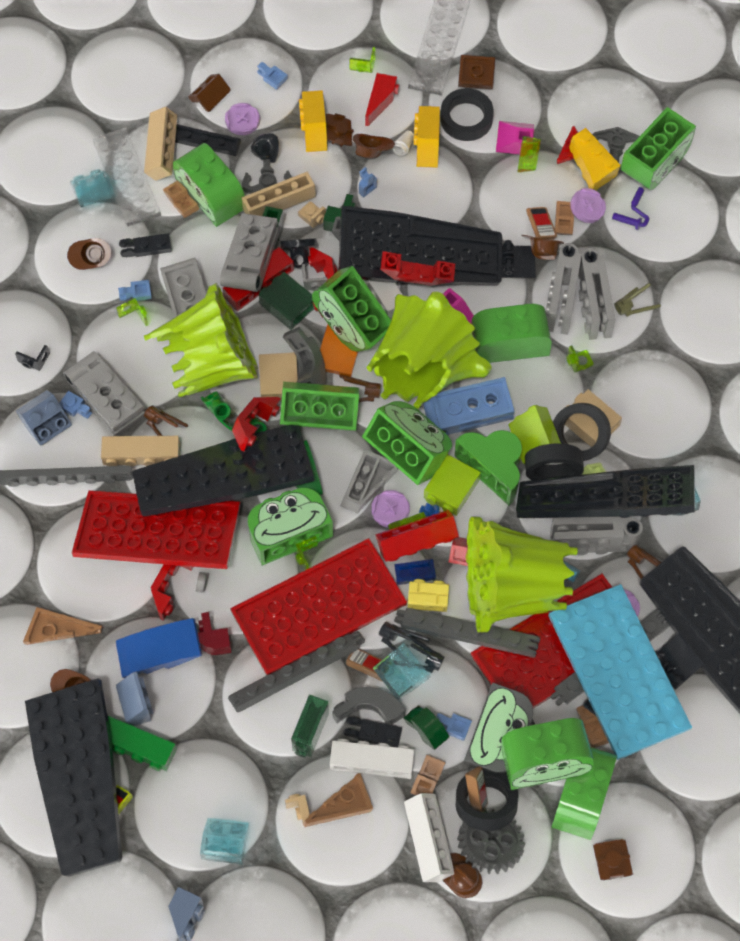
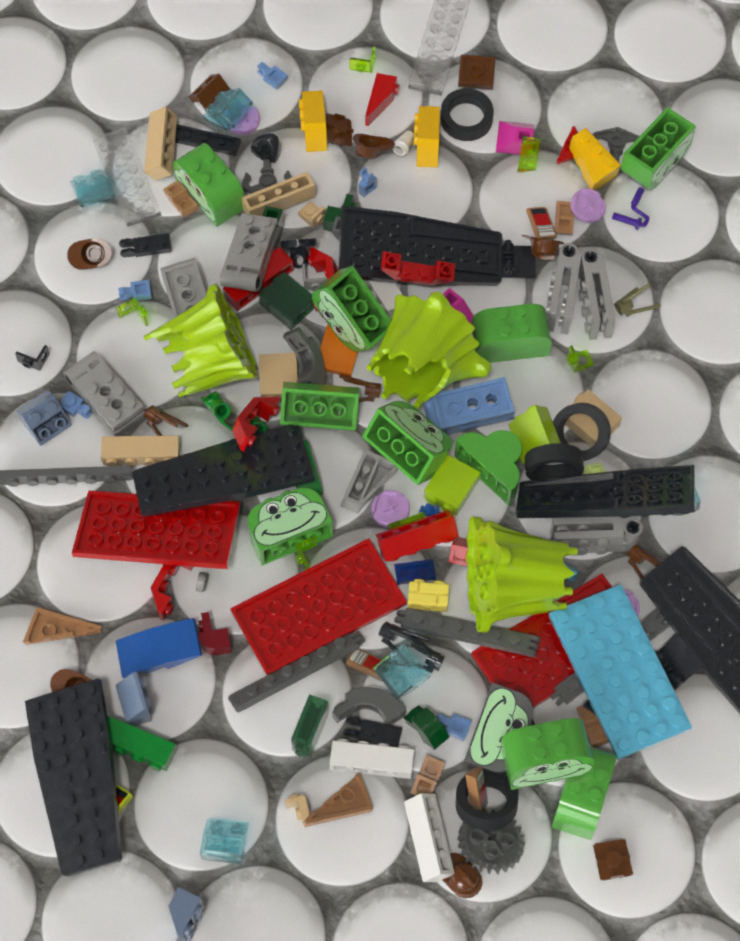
none -> clear light blue slope [202,88,253,130]

